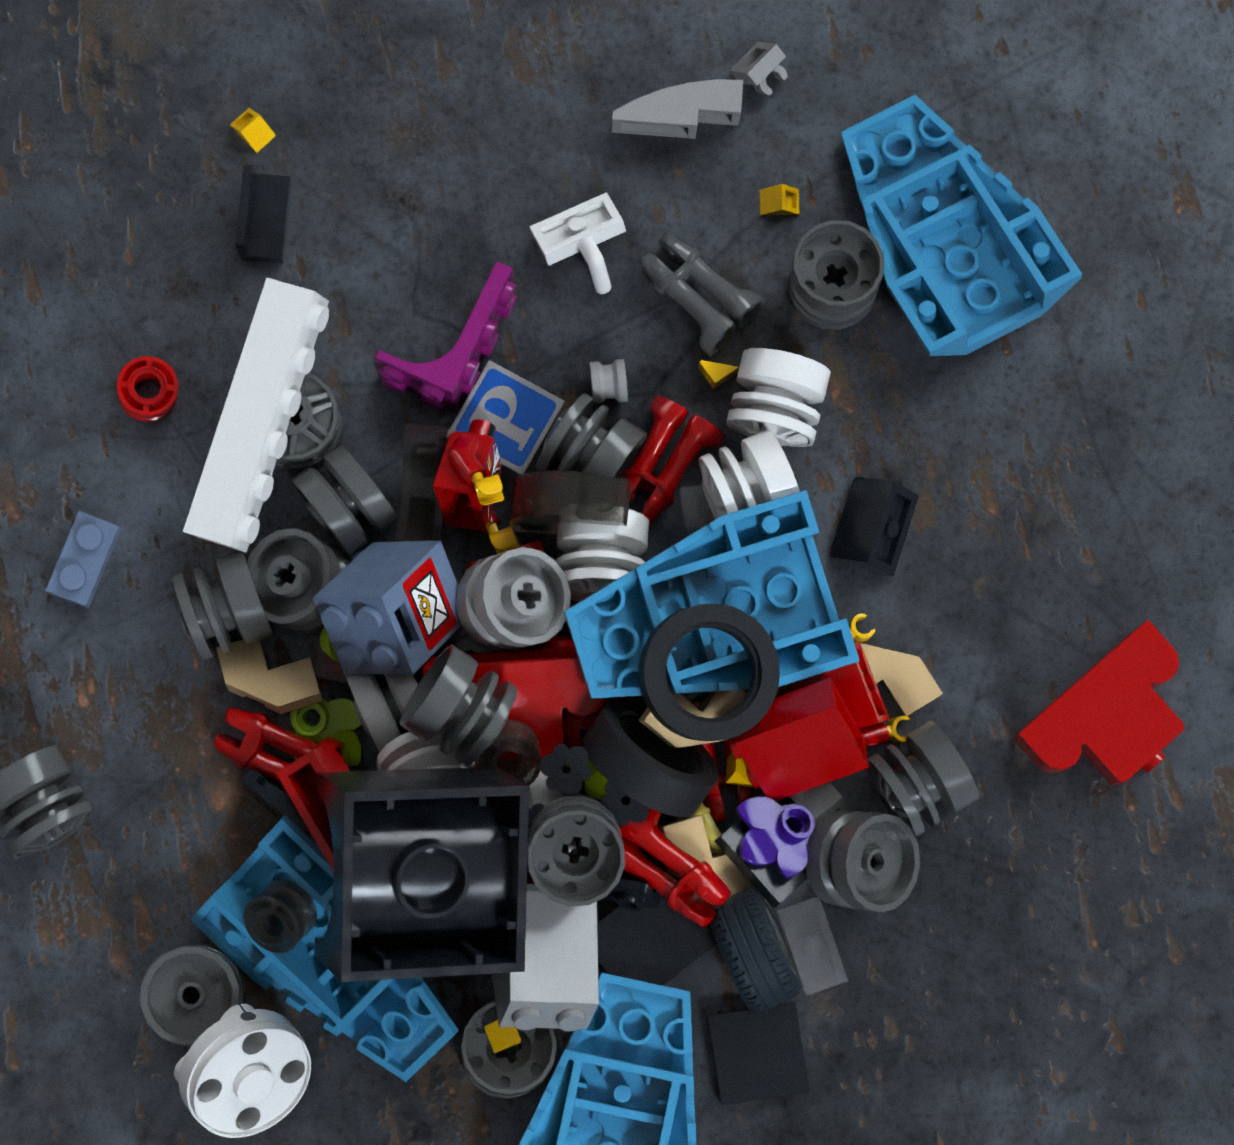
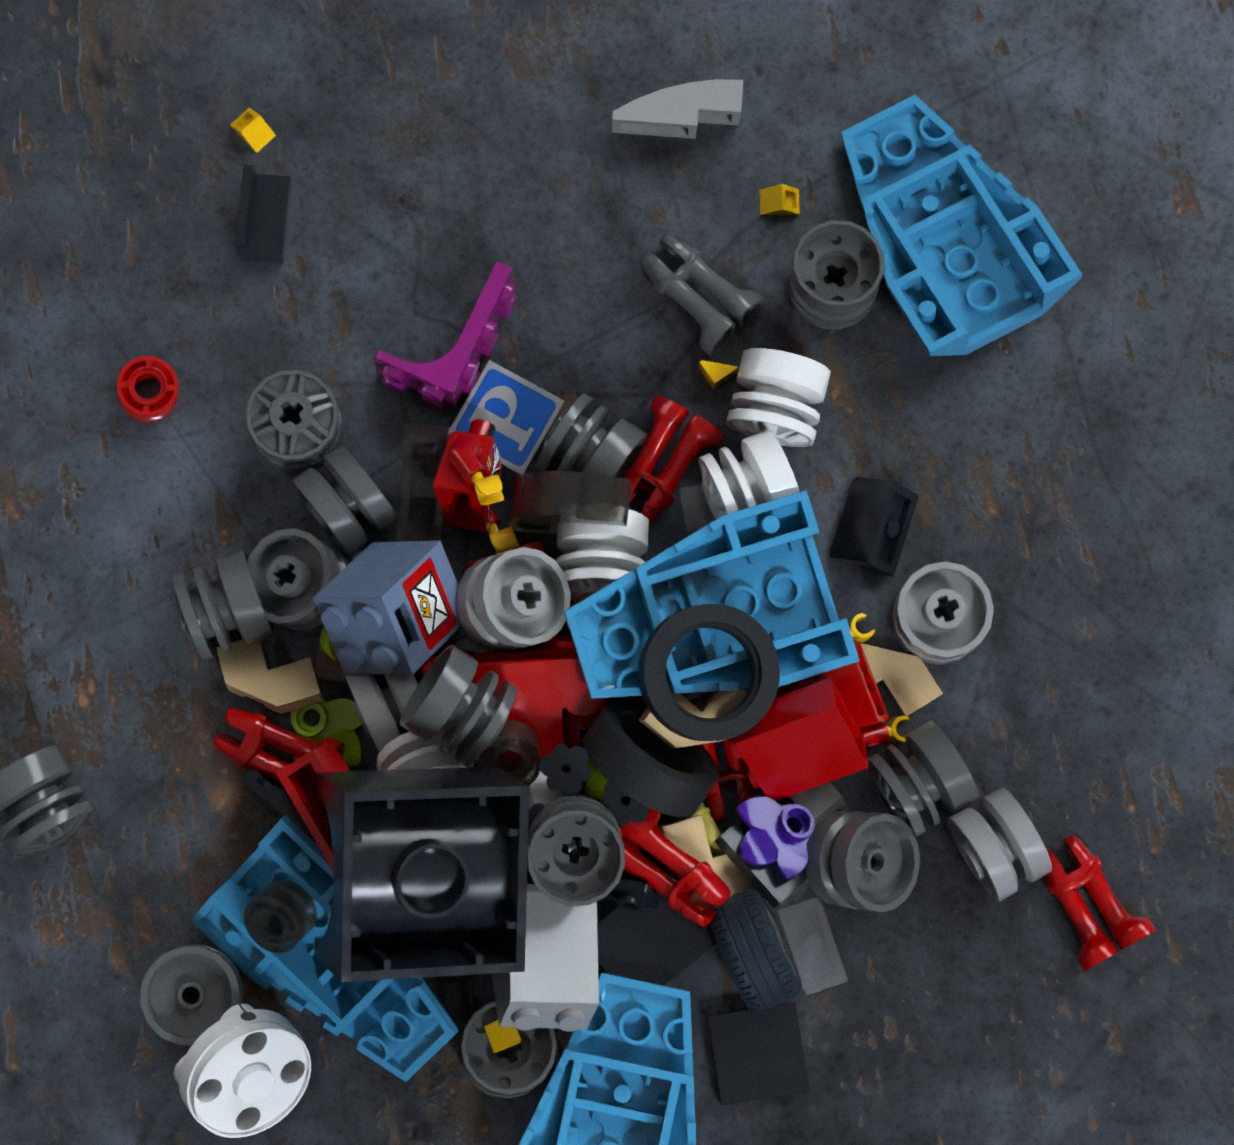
sand blue plate [45,511,121,609] -> none
white brick [183,278,329,553] -> none
white plate [529,192,626,294] -> none
light grey wheel [589,359,628,405] -> none
yellow piece [726,752,753,788] -> none
light grey tile [729,42,788,95] -> none
red brick [1012,620,1184,786] -> none
none -> light grey wheel [890,561,994,665]
none -> light grey wheel [947,787,1052,902]
none -> red piece [1045,835,1156,972]

